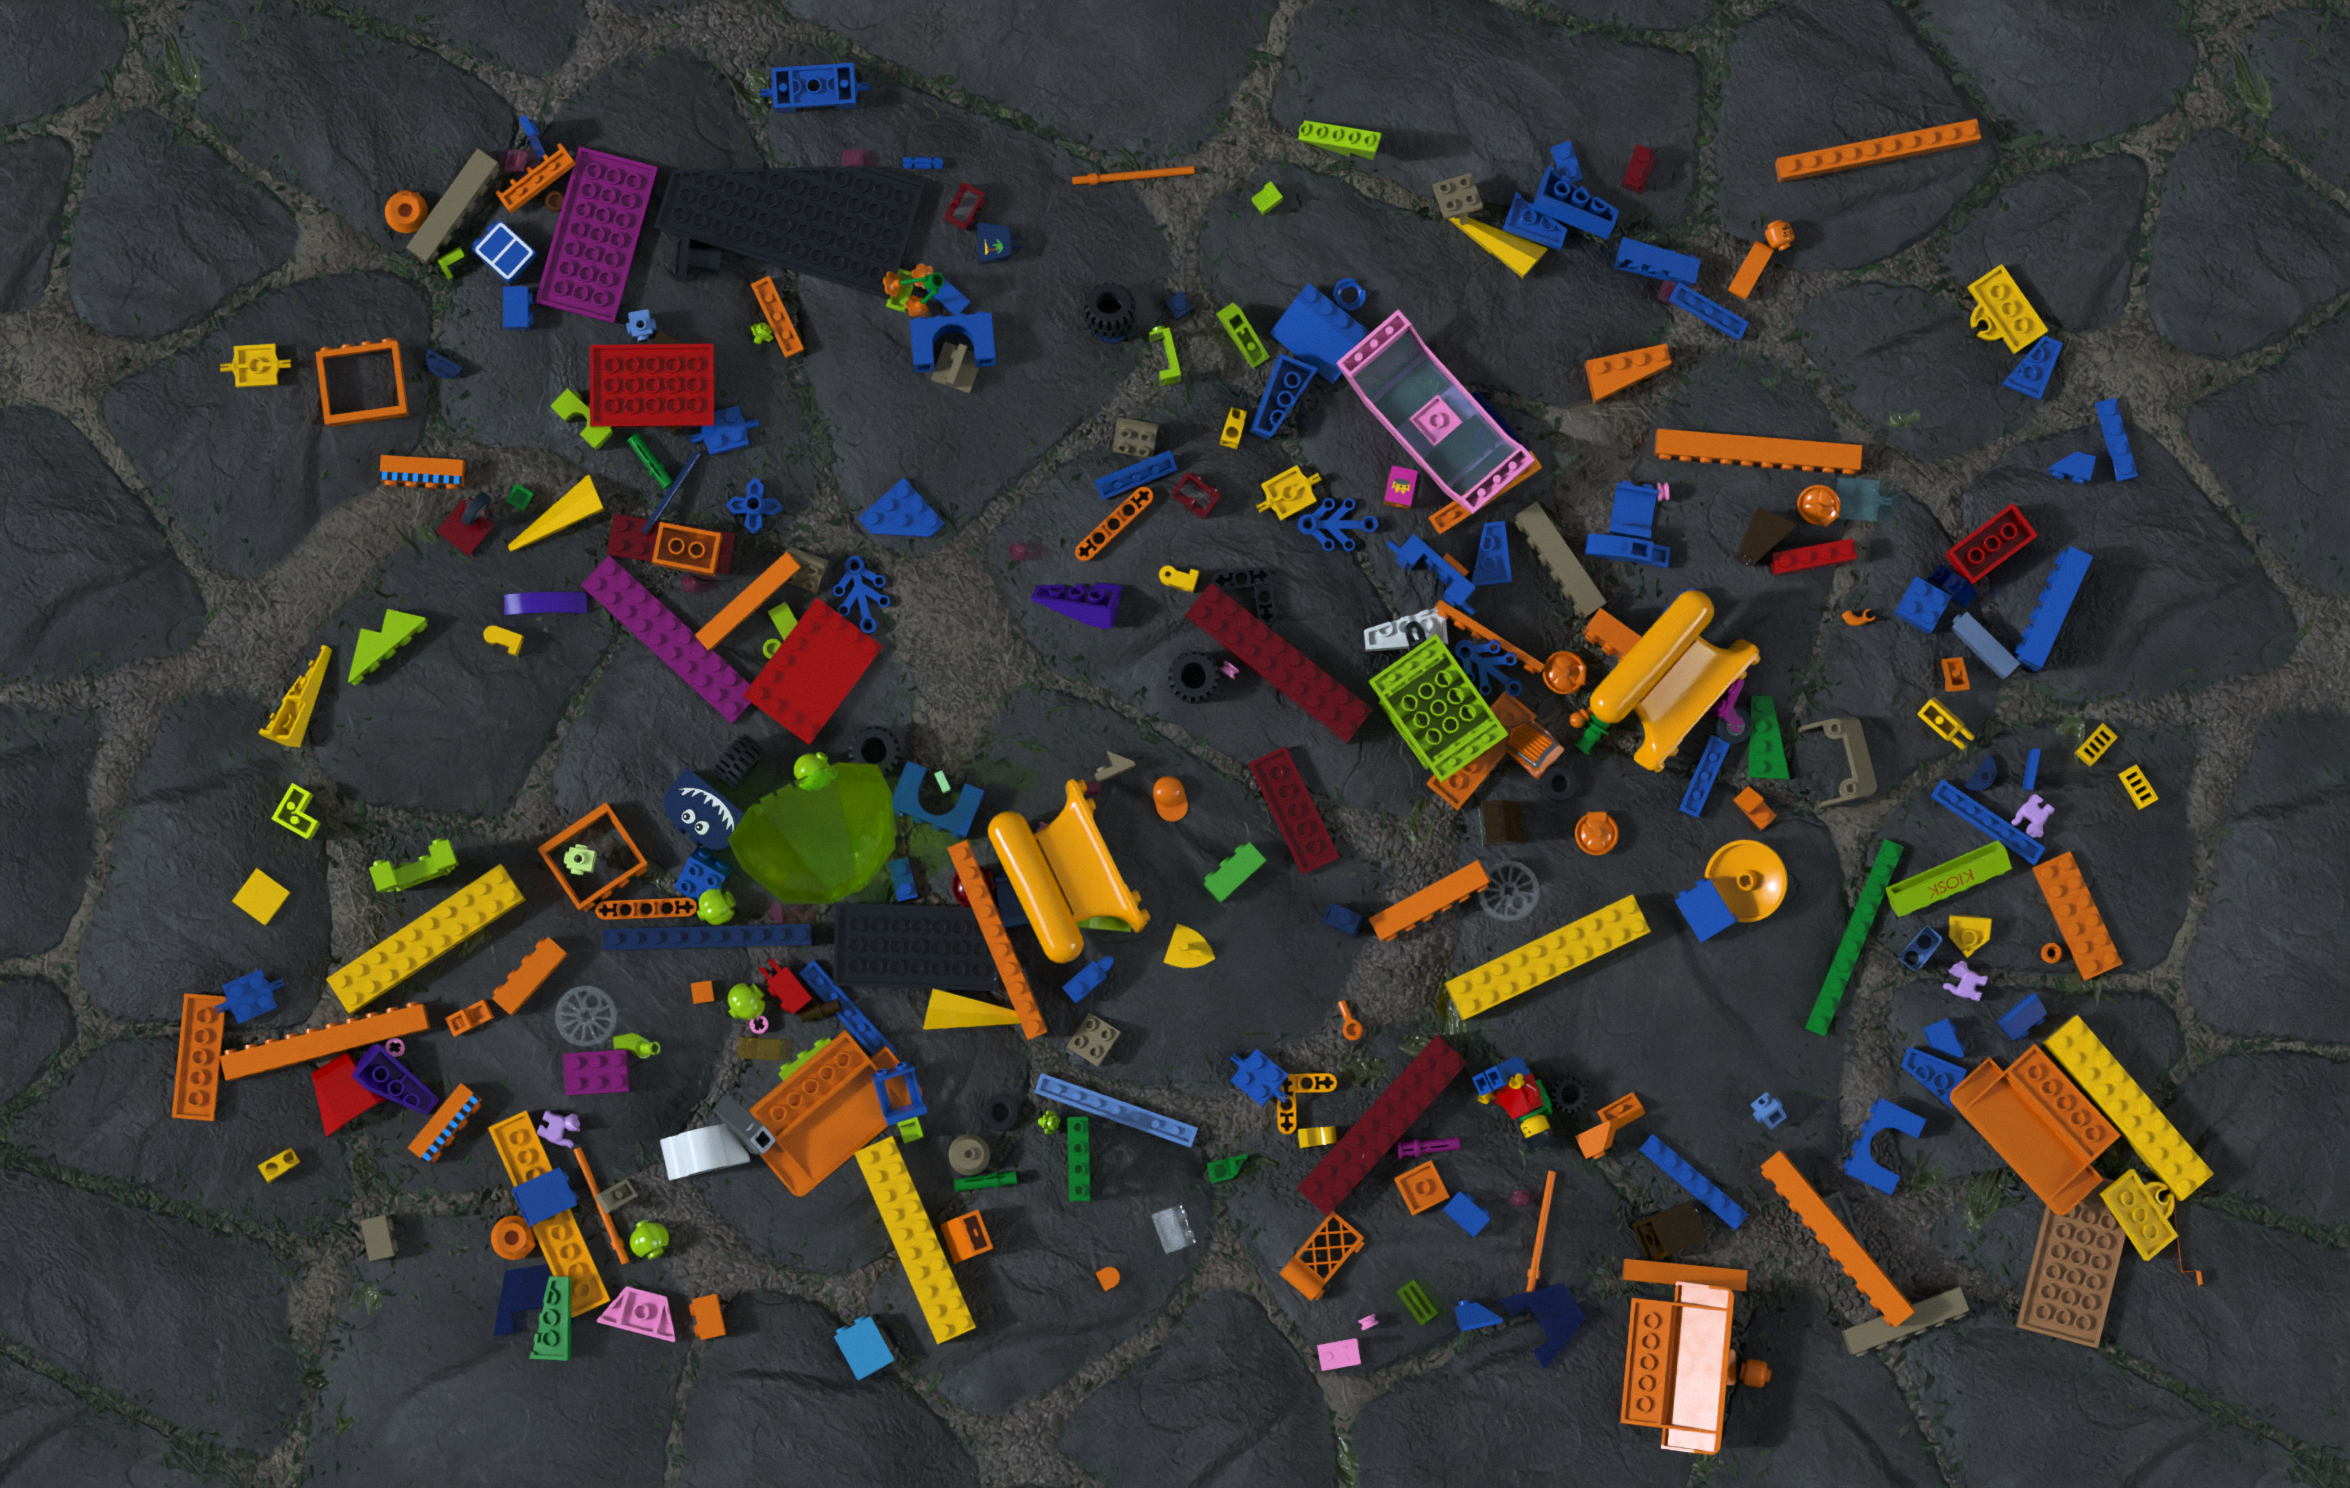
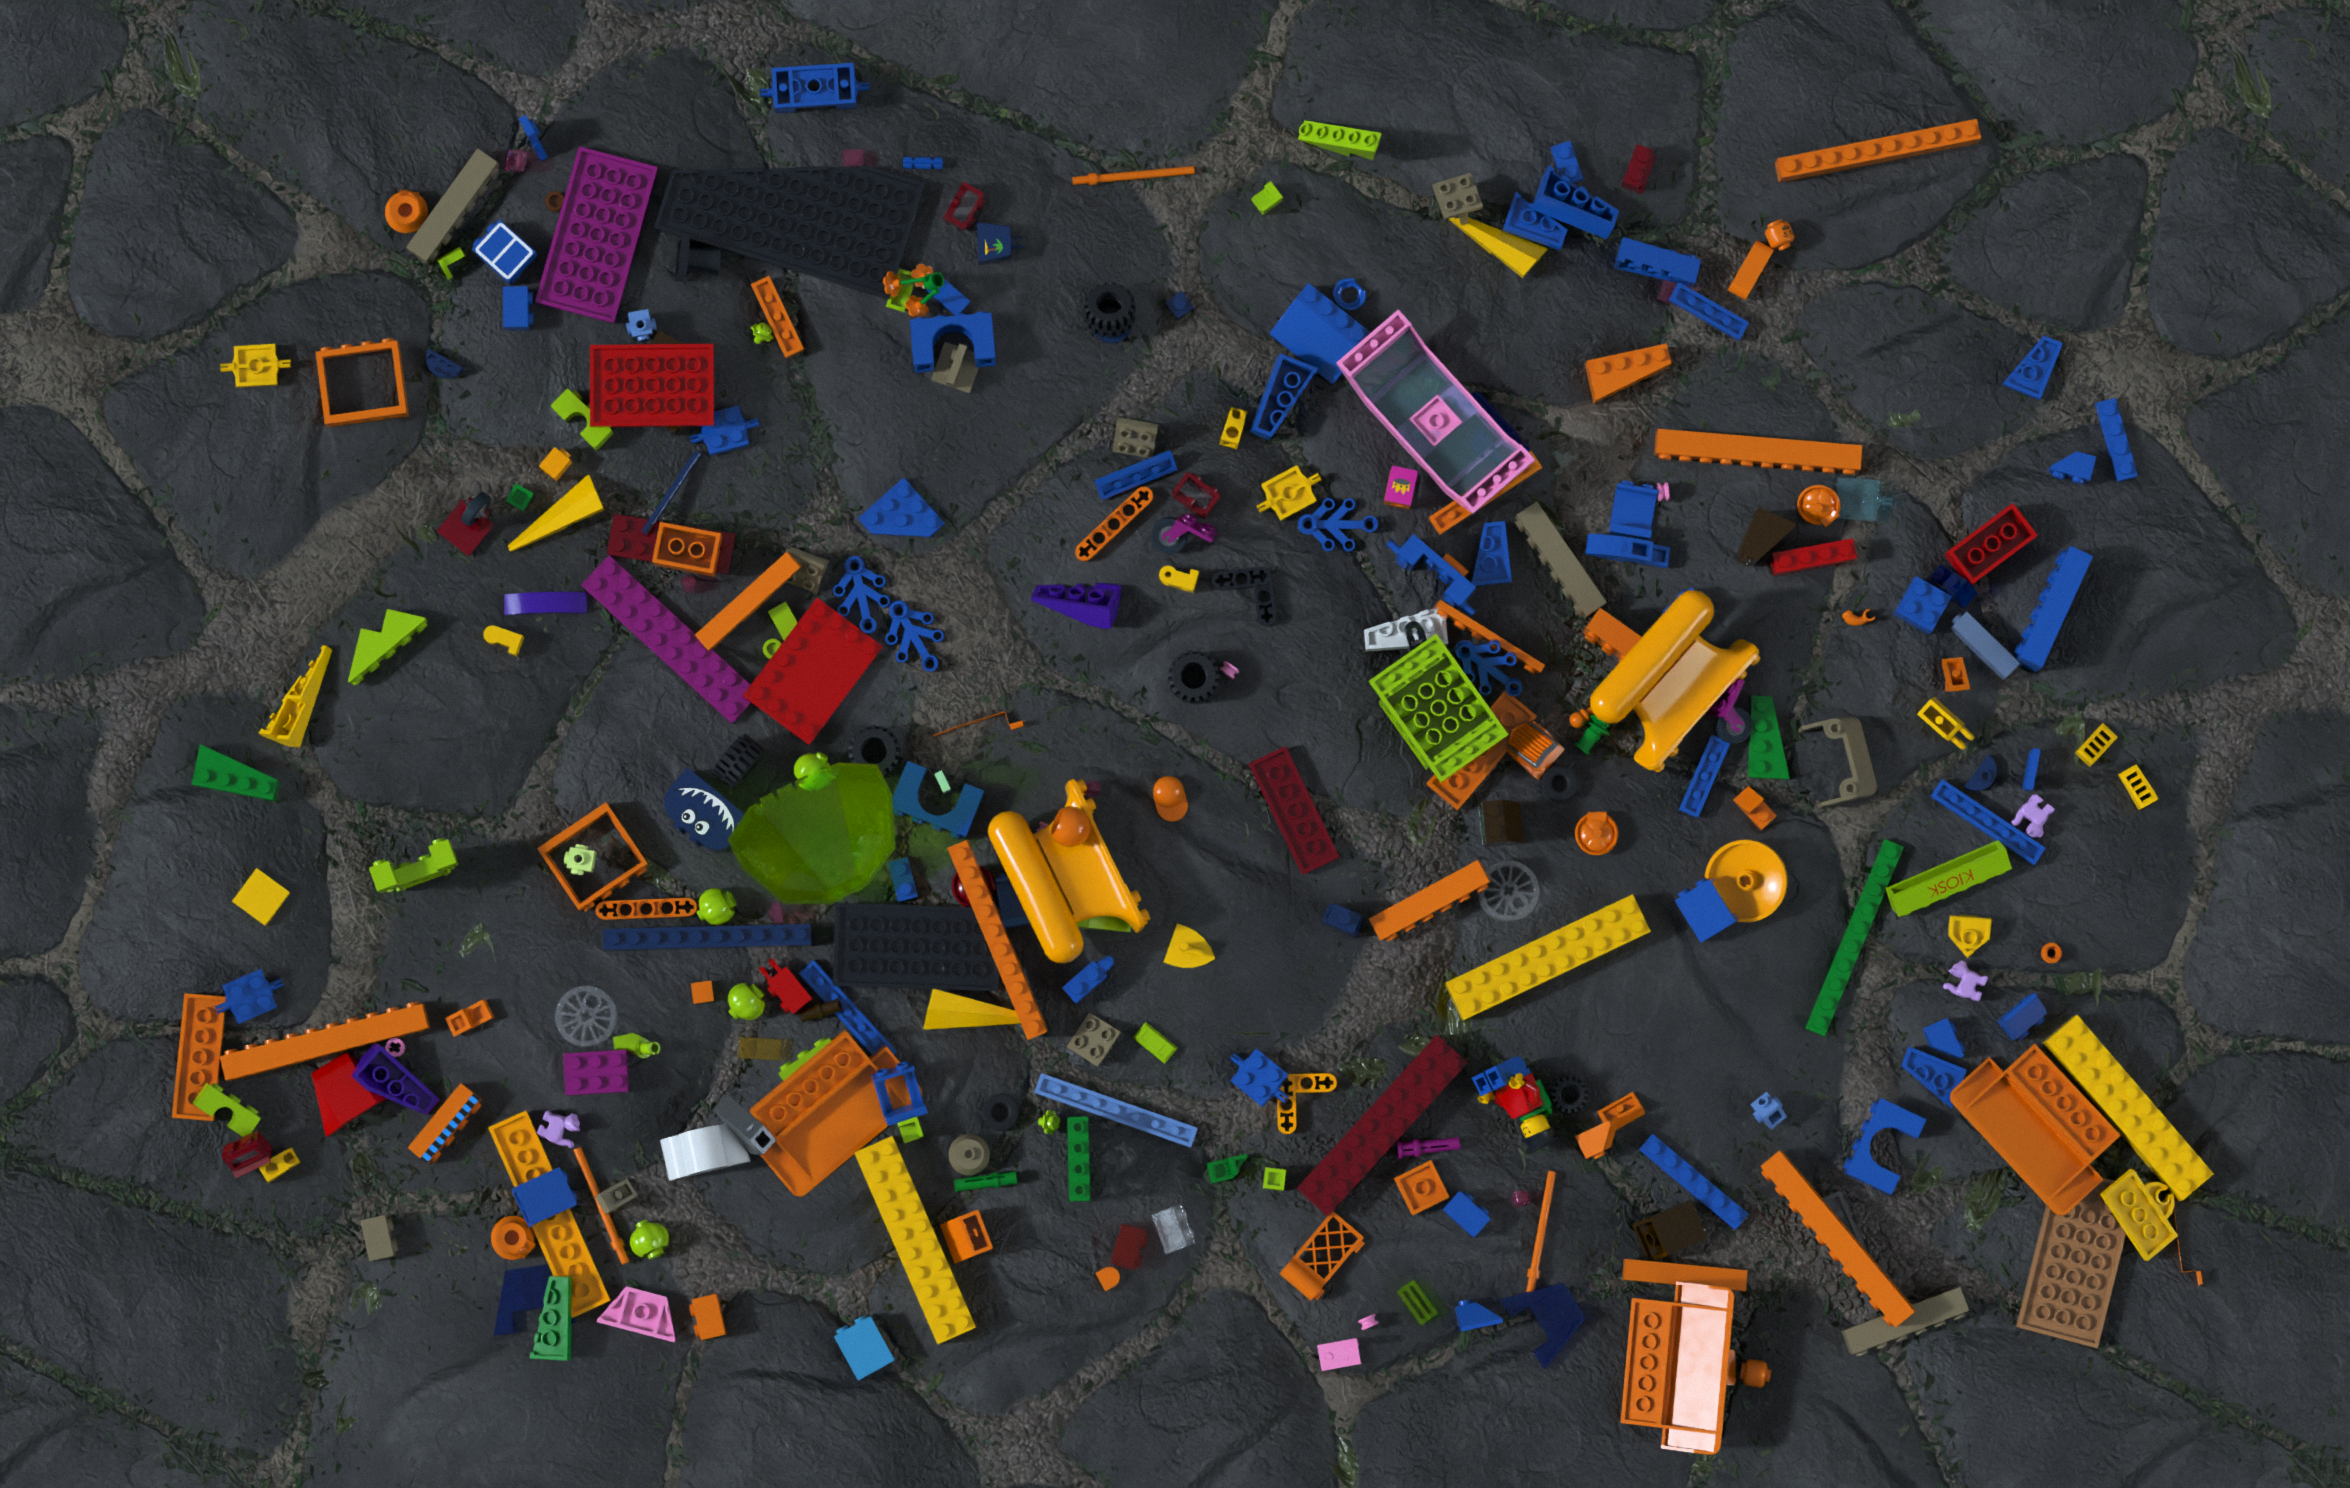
neon yellow brick [271,783,321,841] -> none
yellow brick [326,864,526,1015] -> none
orange brick [379,455,465,490] -> none
orange brick [492,937,569,1016] -> none
orange hinge [495,143,576,214] -> none
green pin [627,434,674,490] -> none
blue bracket [675,847,733,903] -> none
blue plant [726,478,783,535] -> none
bright pink bush [750,1015,769,1034] -> none
clear pink plate [1009,541,1026,561] -> none
dark tan slope [1094,751,1135,783] -> none
lime panel [1149,326,1181,386] -> none
dark red brick [1185,583,1373,744] -> none
bright green brick [1204,842,1266,903] -> none
lime slope [1216,303,1270,368] -> none
yellow leg [1298,1126,1338,1149] -> none
orange plate [1338,1000,1363,1041] -> none
orange piece [1543,651,1587,694] -> none
medium blue piece [1898,926,1942,971] -> none
yellow plate [1967,264,2048,354] -> none
orange plate [2032,851,2122,981] -> none
none -> green wedge [192,744,281,802]
none -> lime arch [193,1082,261,1137]
none -> dark red window [222,1131,272,1179]
none -> light orange brick [539,447,572,482]
none -> blue plant [885,601,944,672]
none -> orange piece [933,712,1025,737]
none -> orange helmet [1051,806,1091,847]
none -> clear red brick [1110,1224,1149,1271]
none -> lime tile [1133,1022,1177,1064]
none -> plate [1151,513,1218,554]
none -> lime panel [1263,1167,1286,1191]

